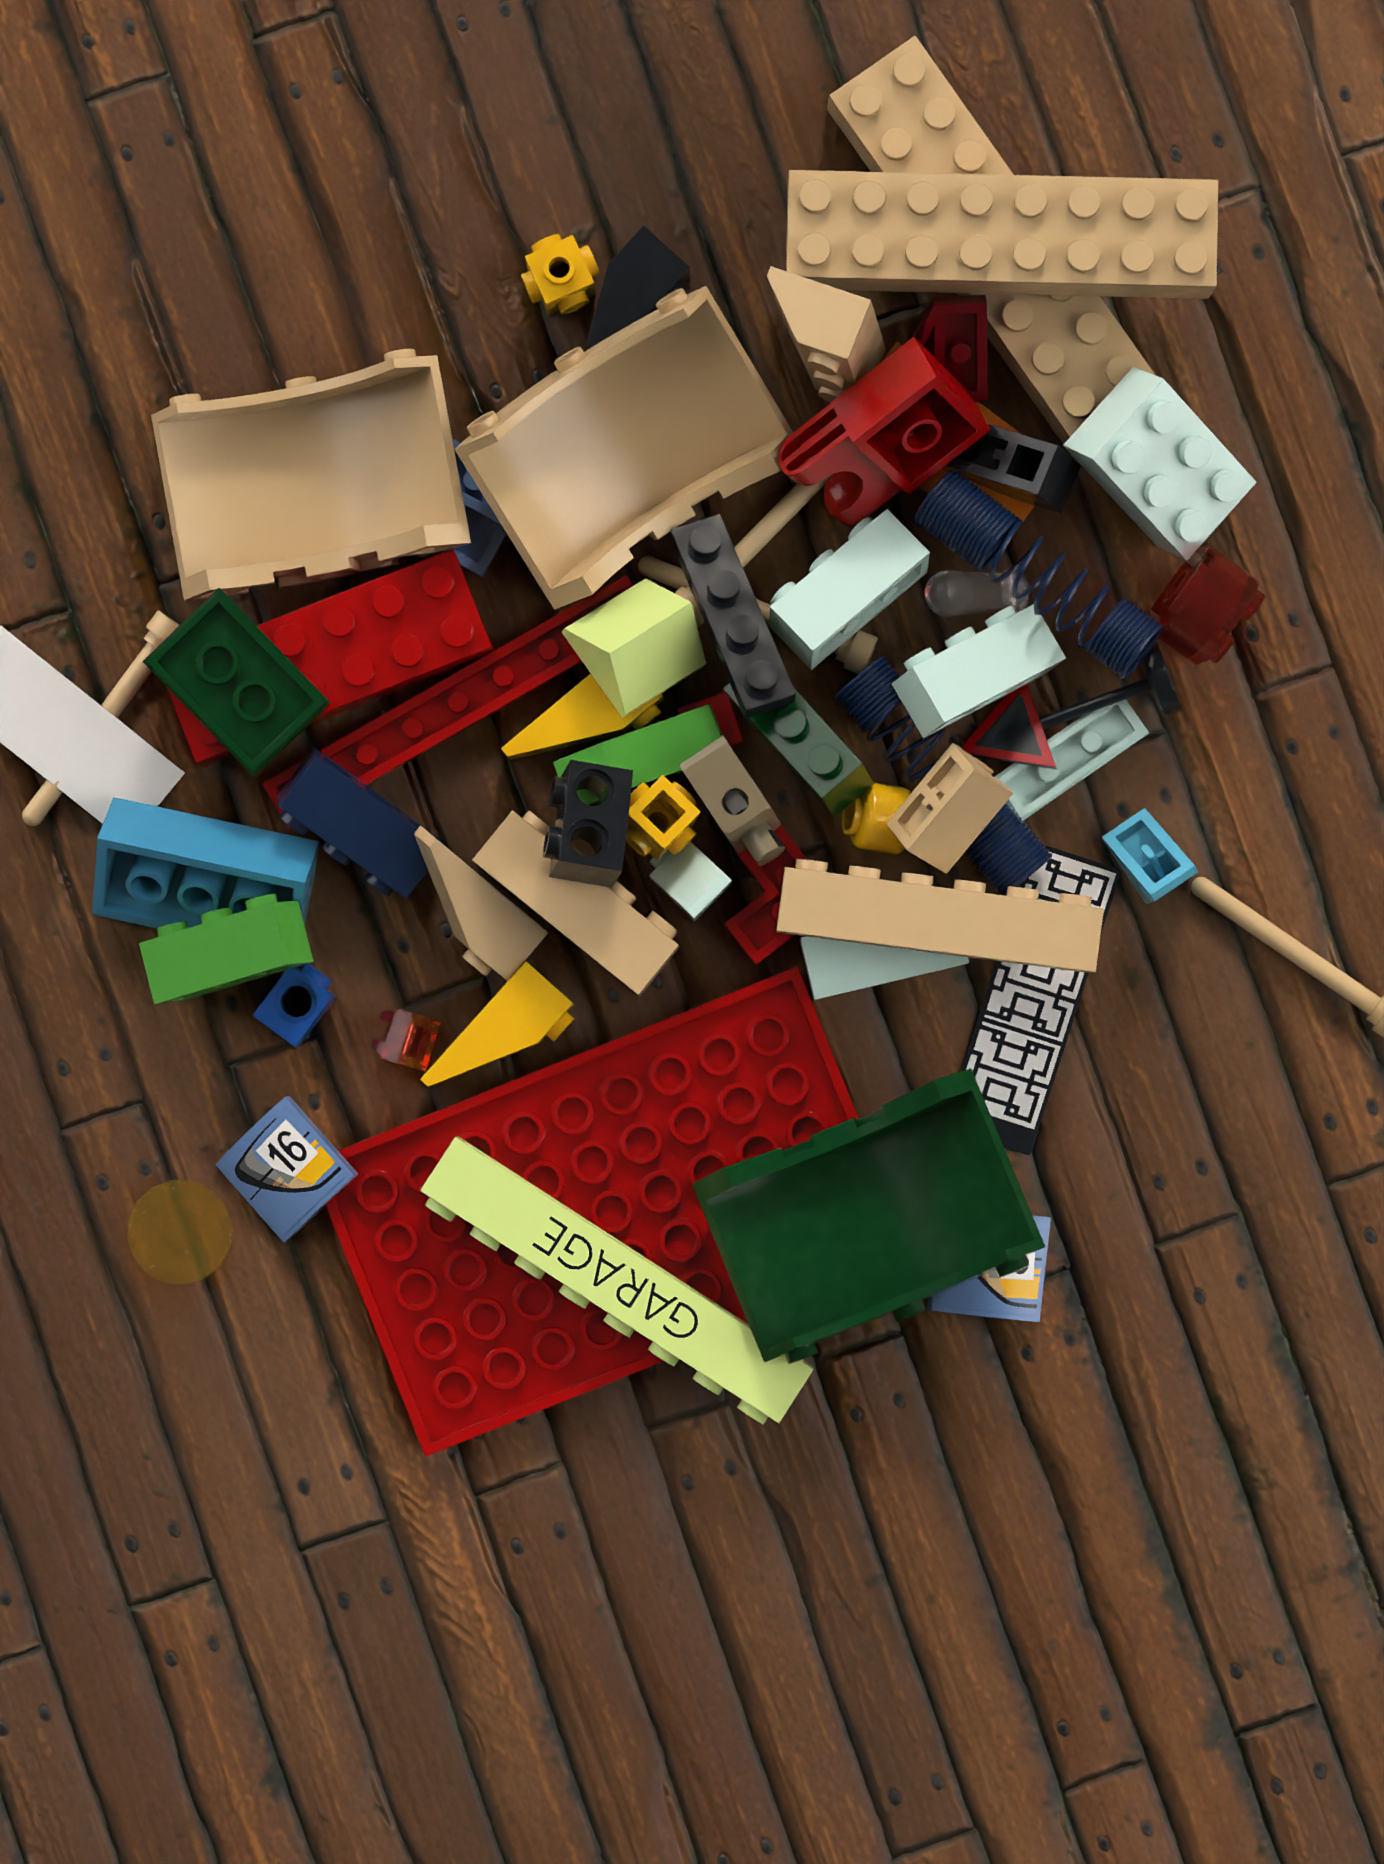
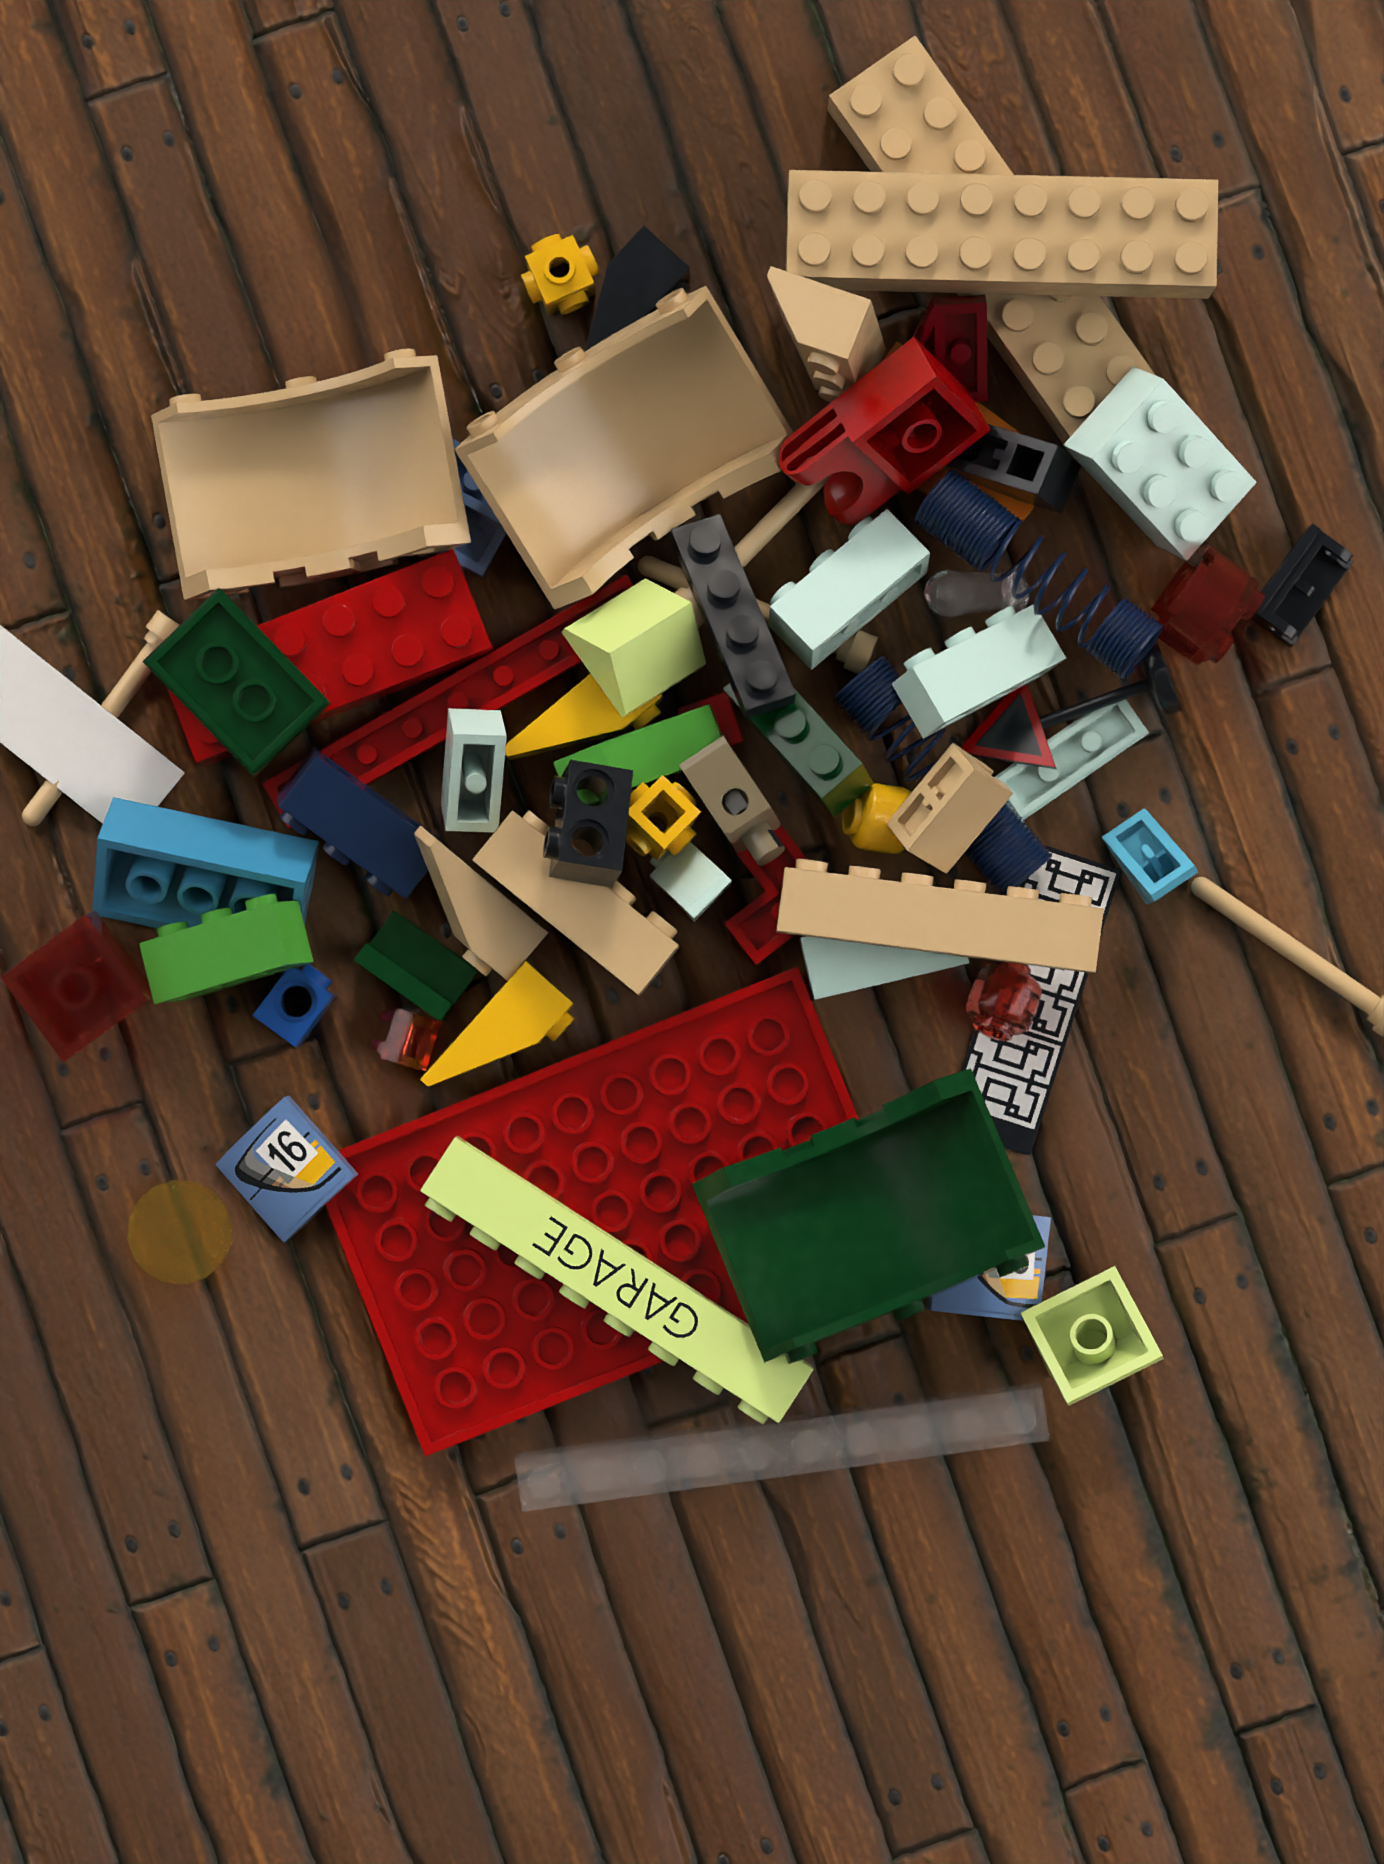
none -> clear red brick [0,910,153,1062]
none -> dark green panel [354,910,479,1022]
none -> light aqua brick [441,708,507,833]
none -> clear brick [515,1383,1050,1512]
none -> clear red head [966,962,1042,1041]
none -> yellowish green slope [1021,1266,1164,1406]
none -> black hinge [1245,523,1354,647]

